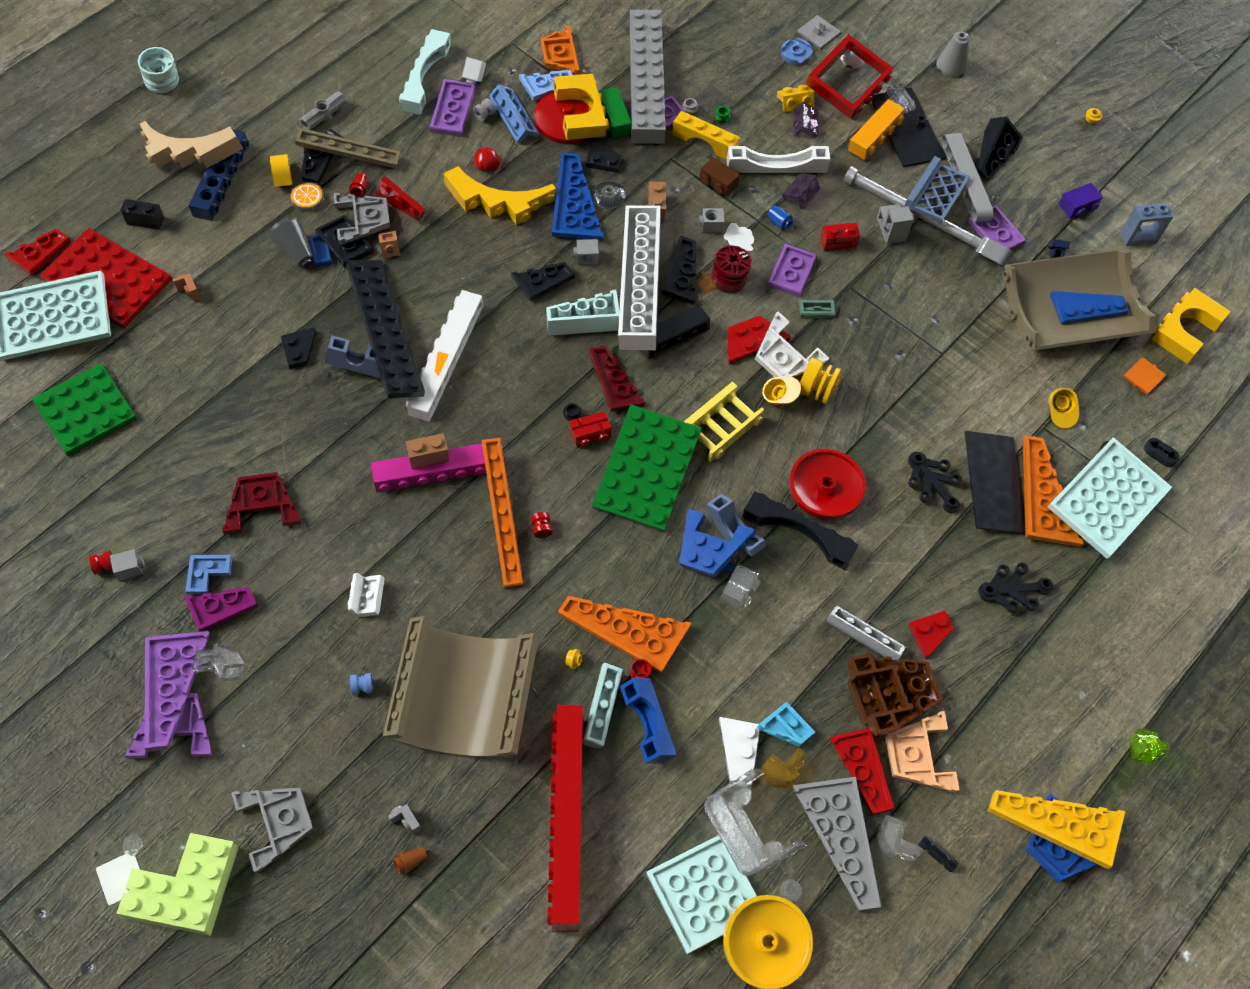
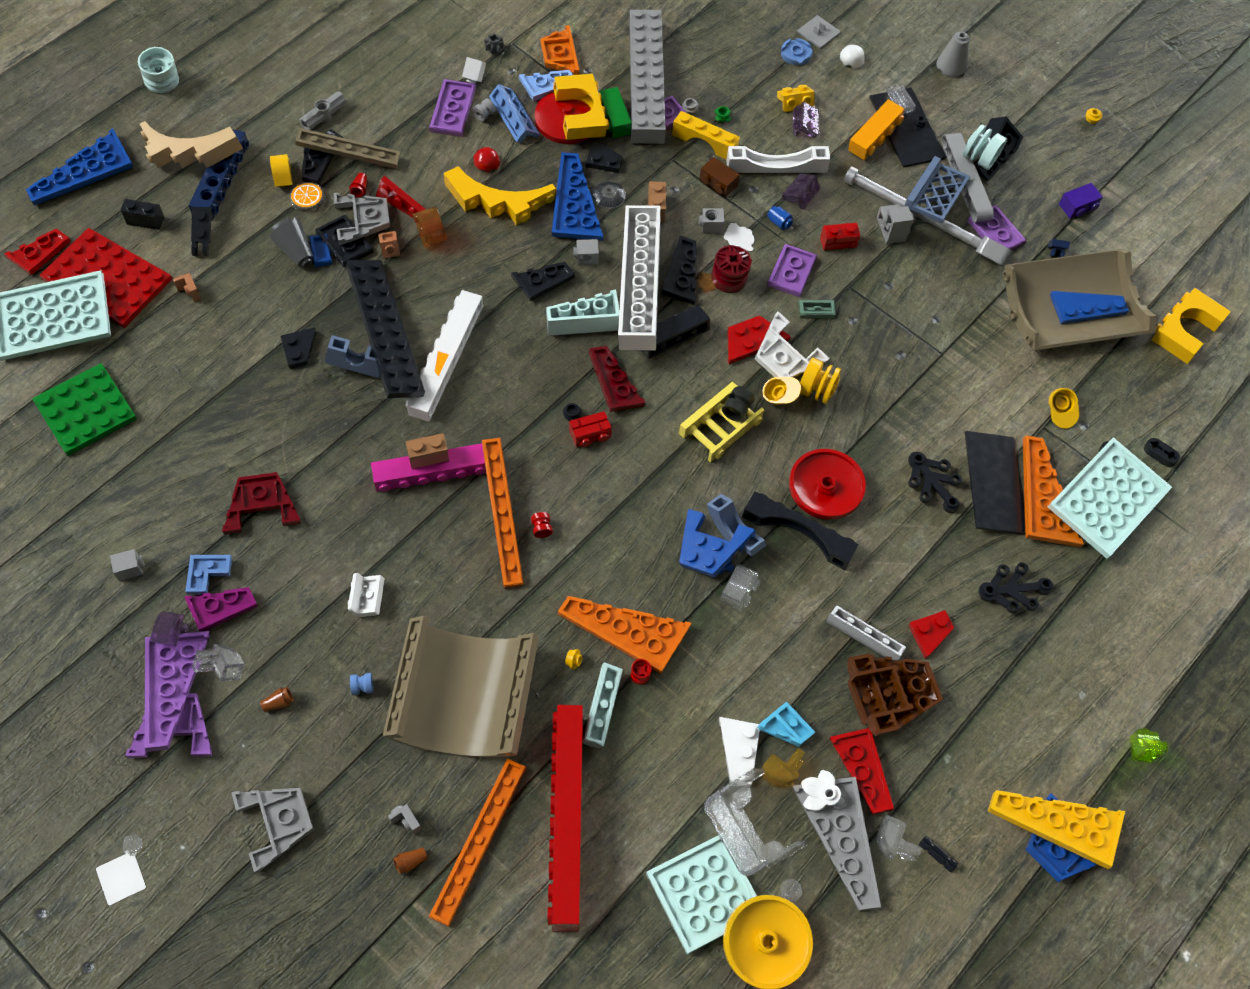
red wheel [89,550,113,575] -> none
yellowish green piece [116,833,239,936] -> none
light aqua arch [399,29,451,115] -> none
green plate [592,404,702,532] -> none
blue arch [620,677,677,764] -> none
red window [806,34,894,119] -> none
light nougat wing [885,711,960,793] -> none
sand blue window [1120,203,1173,246] -> none
orange piece [1123,357,1166,395] -> none
none -> blue wing [26,128,133,206]
none -> clear purple brick [150,611,189,647]
none -> black hinge [191,207,212,256]
none -> dark orange cone [260,687,294,713]
none -> clear orange brick [413,207,447,247]
none -> orange tile [429,758,527,927]
none -> dark grey gear [484,33,504,54]
none -> pearl dark grey wheel [722,386,755,422]
none -> white plate [801,770,842,811]
none -> light aqua wheel [963,124,1007,170]

